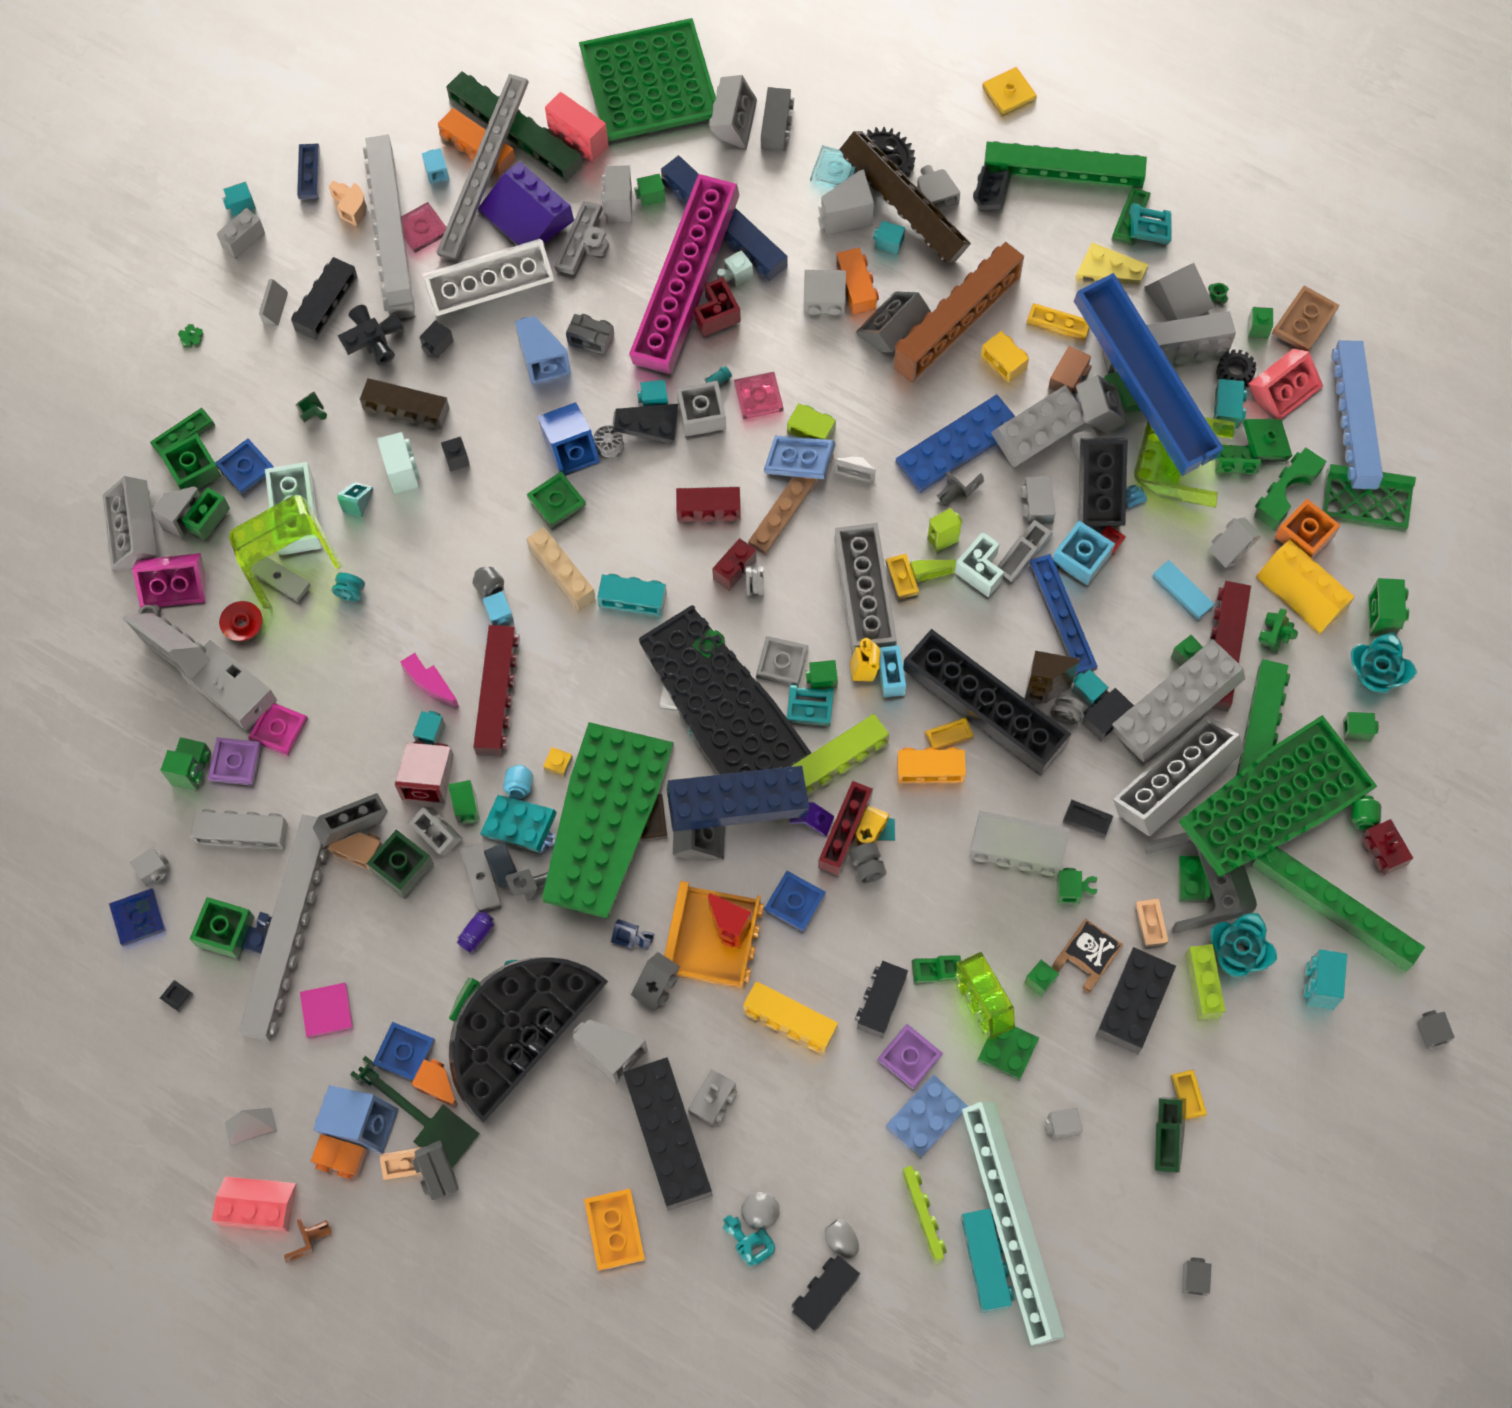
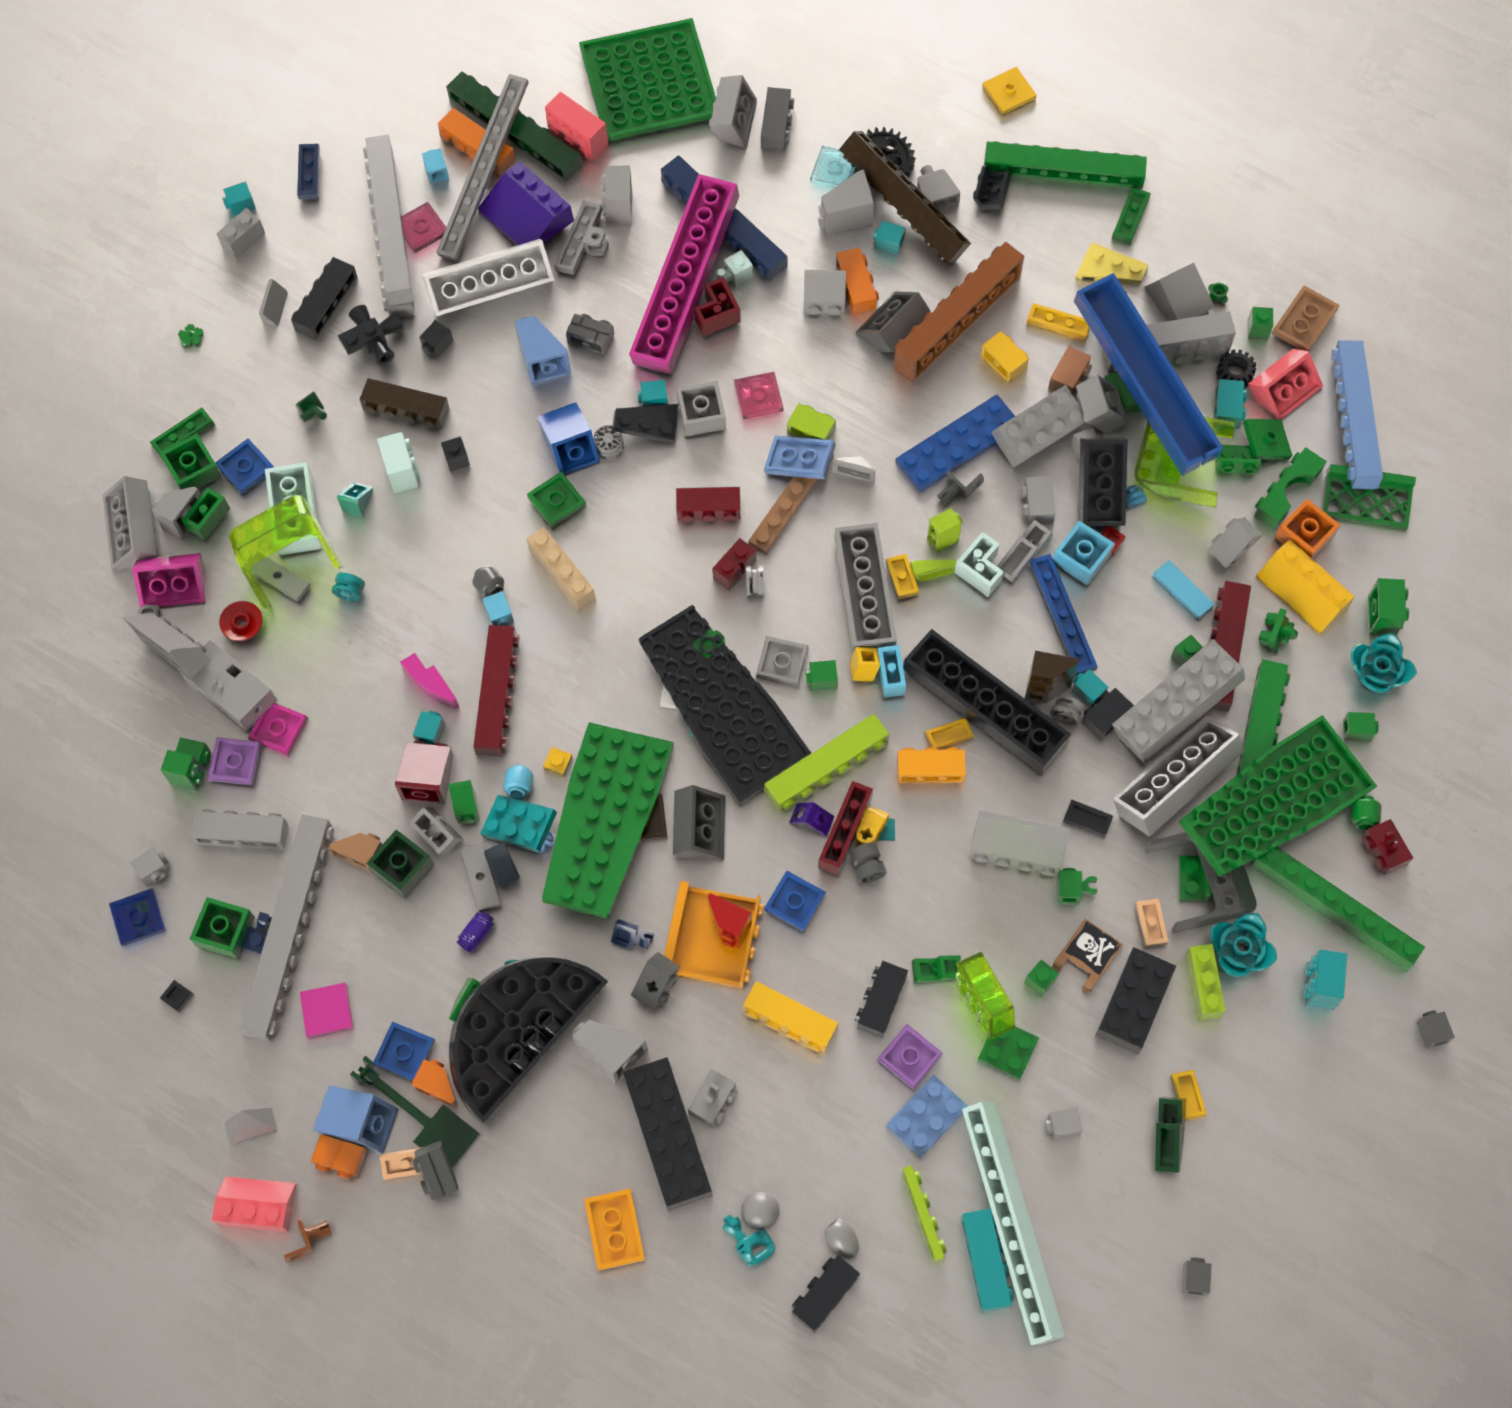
dark grey brick [313,793,388,847] -> none
light nougat brick [329,181,367,226] -> none
dark grey bracket [505,869,548,901] -> none
teal brick [597,574,667,616] -> none
green brick [634,173,665,206] -> none
dark blue brick [666,765,809,832] -> none
teal pin [705,366,732,385] -> none
teal plate [787,684,834,726] -> none
yellow arm [860,638,881,670] -> none
teal plate [1129,203,1172,245] -> none

